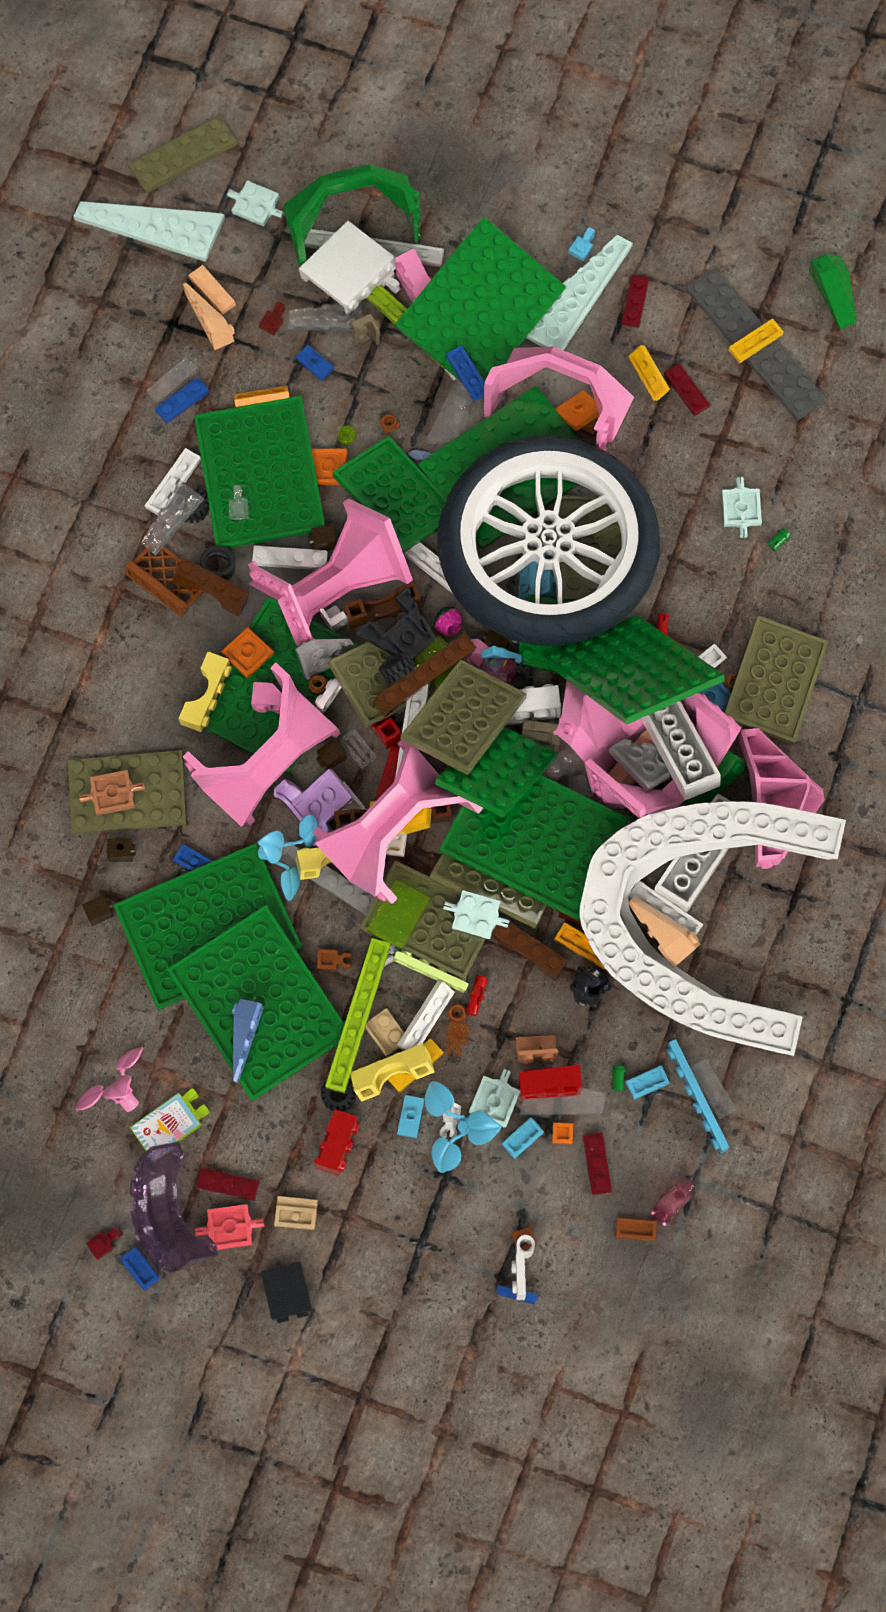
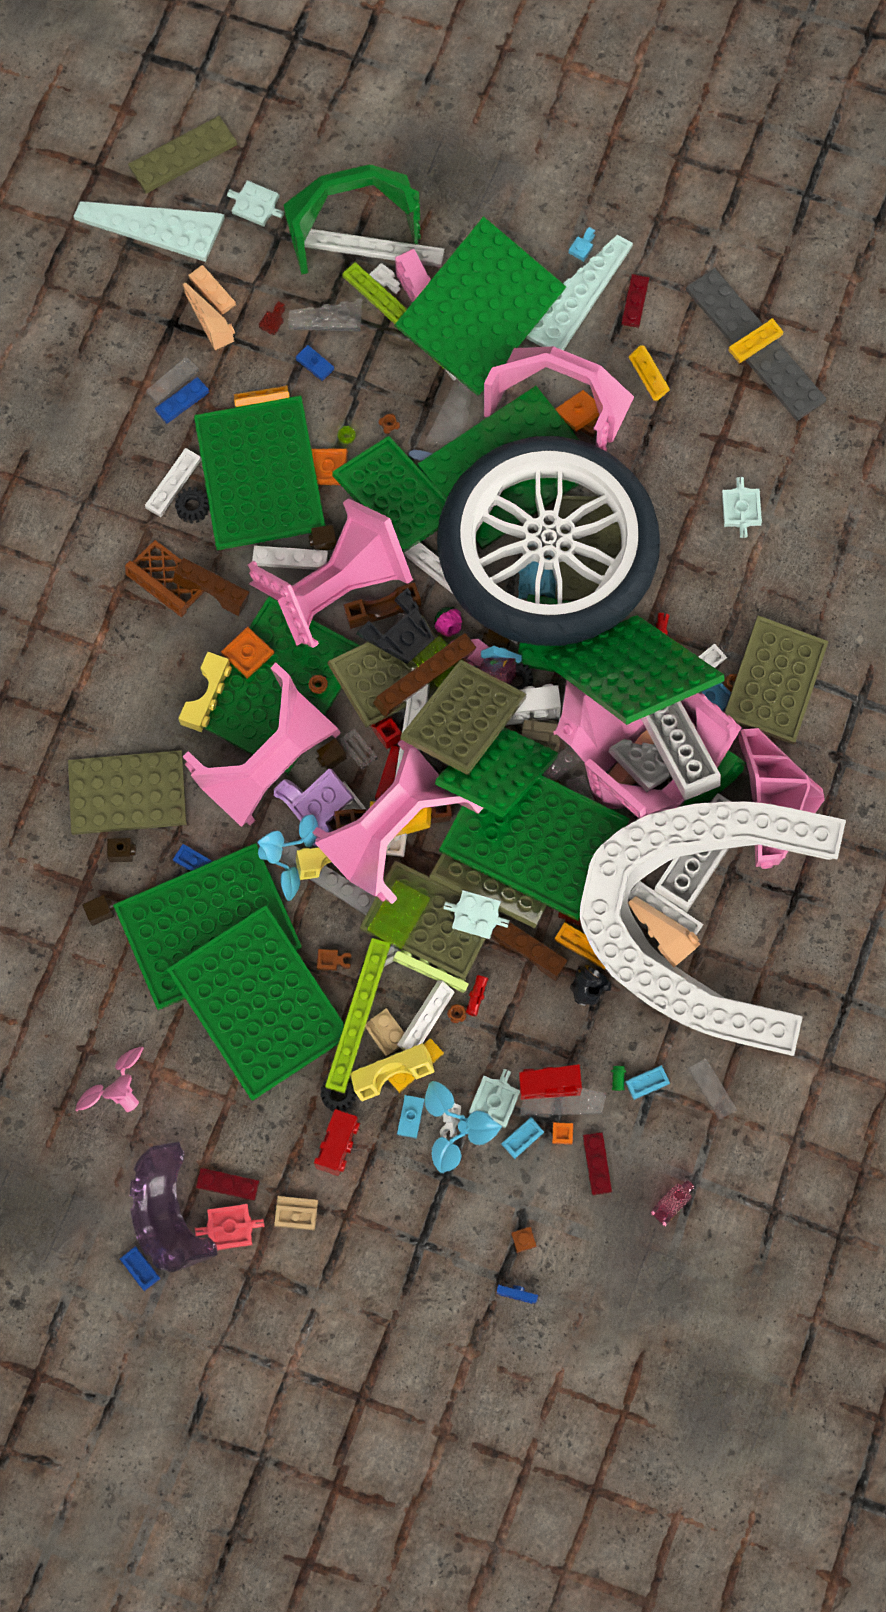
nougat plate [79,770,145,815] -> none
dark red plate [86,1227,123,1260] -> none
tile [130,1088,210,1160] -> none
clear wing [142,478,204,556] -> none
black tyre [200,546,235,580] -> none
clear plate [229,485,249,520] -> none
medium blue wedge [232,999,264,1084] -> none
bright pink slope [251,682,282,714] -> none
black brick [261,1261,313,1324] -> none
light grey plate [295,639,354,680] -> none
white panel [299,221,396,315] -> none
white plate [315,678,342,713] -> none
white panel [319,606,348,632] -> none
dark tan bracket [351,313,381,345] -> none
black tyre [379,651,416,684] -> none
blue plate [445,345,484,402] -> none
clear orange plate [446,1022,469,1059] -> none
white plate [511,1235,535,1300] -> none
nougat bracket [516,1035,558,1065] -> none
dark orange tile [615,1217,657,1241] -> none
dark red plate [664,363,710,416] -> none
medium azure plate [666,1039,729,1154] -> none
green pin [767,528,791,552] -> none
green wedge [809,254,857,329] -> none

